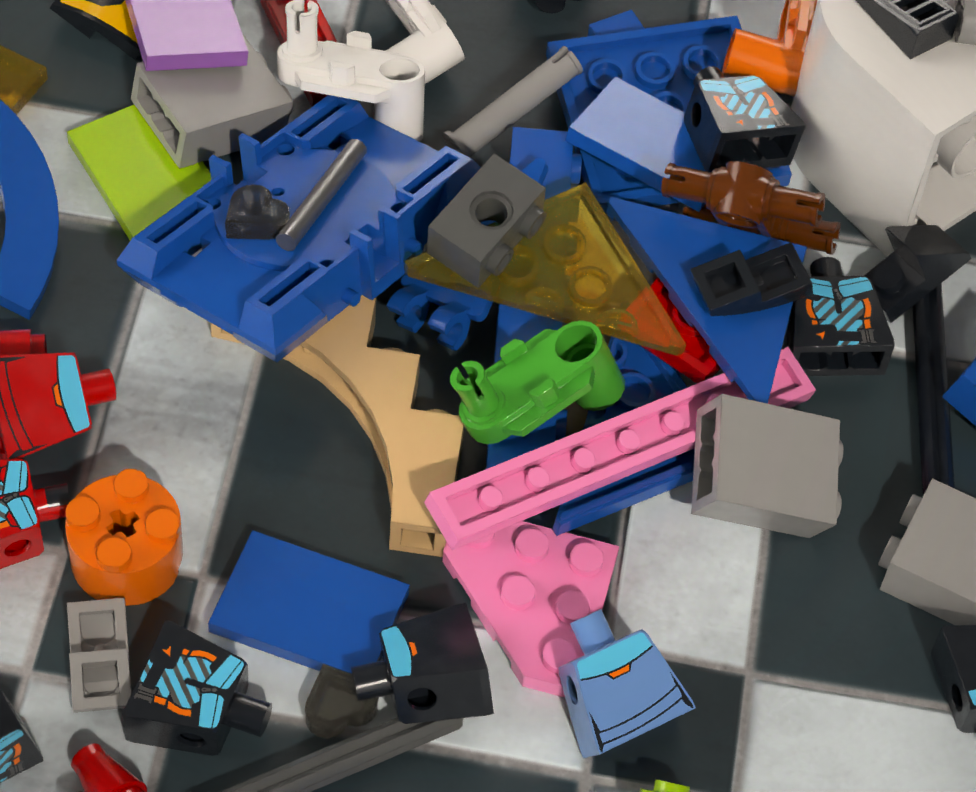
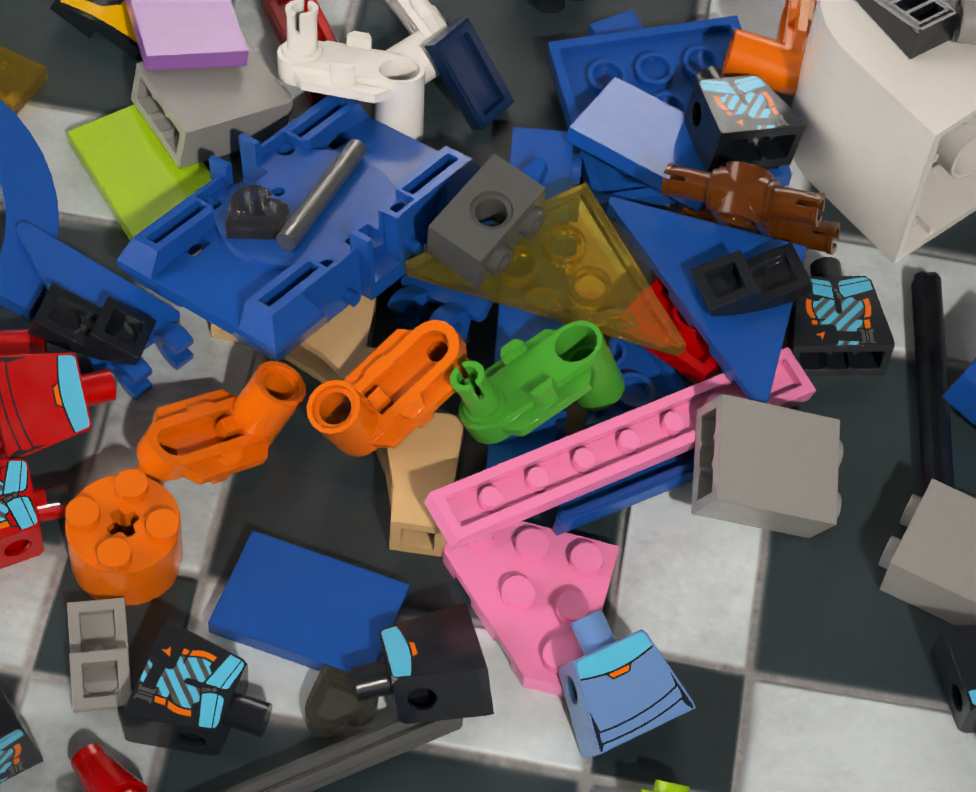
light grey pin [443,46,583,158] -> none
black slope [864,225,971,323] -> none
none -> blue flag [16,221,194,400]
none -> black slope [27,283,157,365]
none -> orange piece [135,361,306,486]
none -> orange piece [306,320,469,457]
none -> dark blue tile [424,17,515,130]

